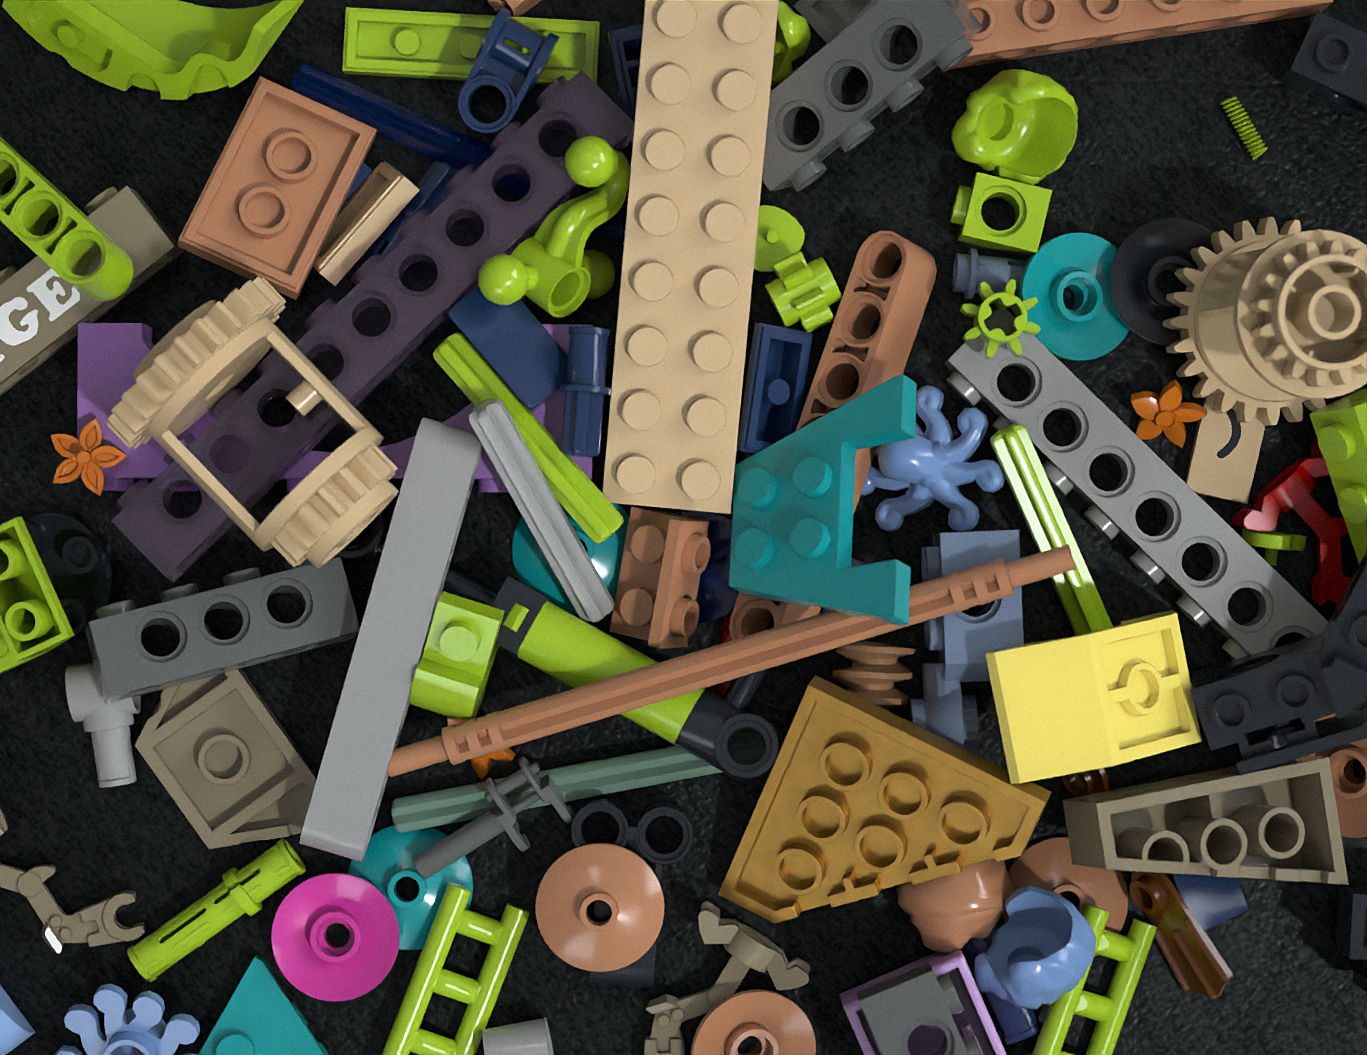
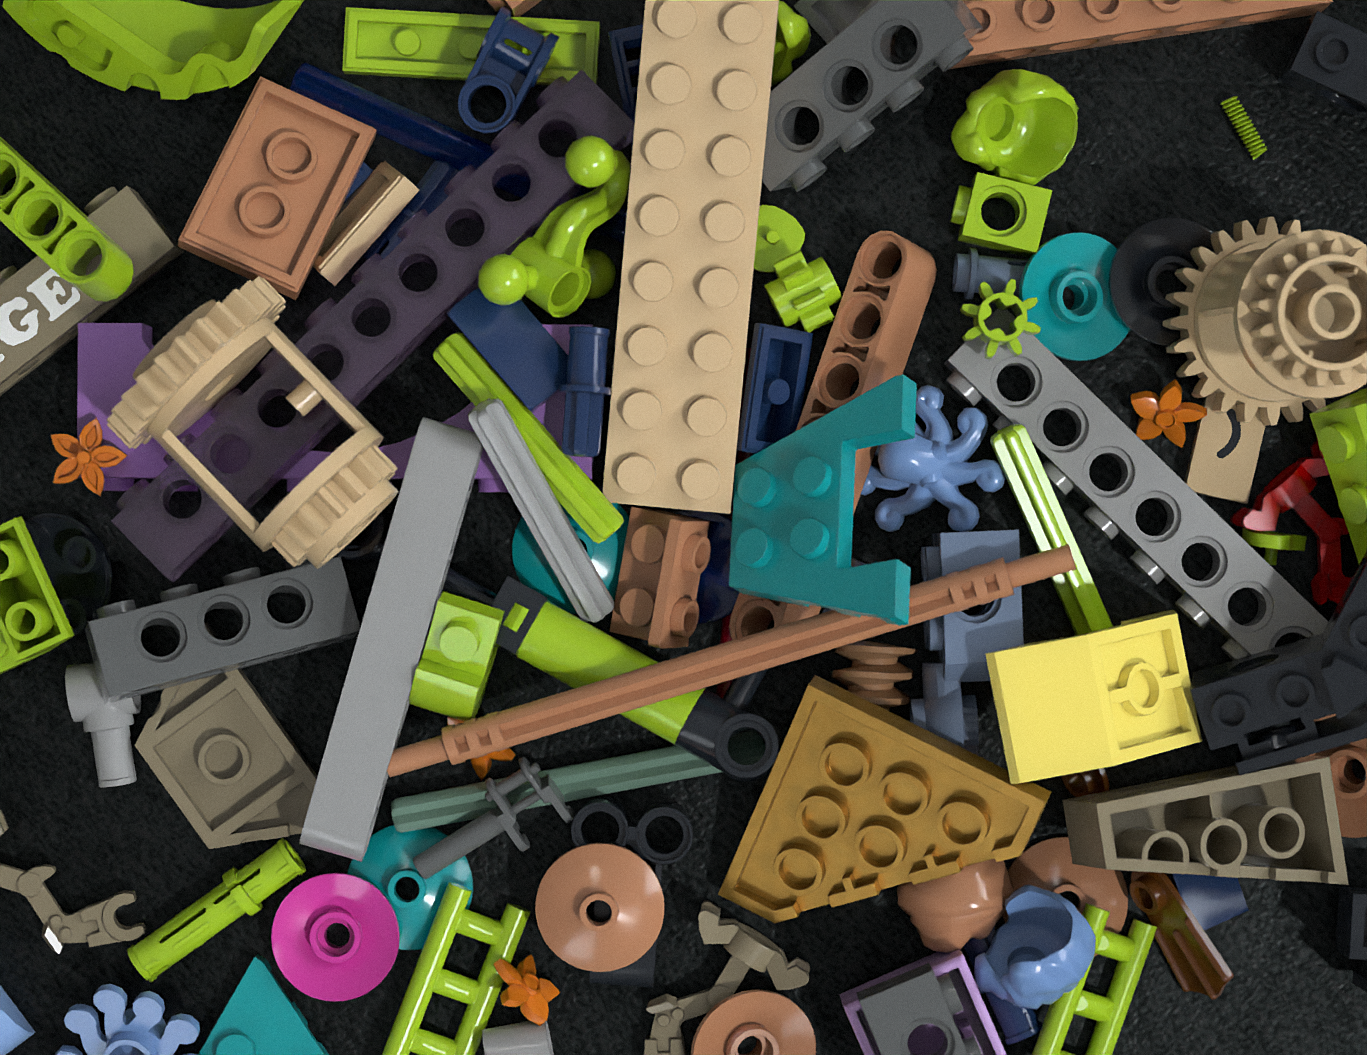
none -> orange plant [494,955,560,1026]

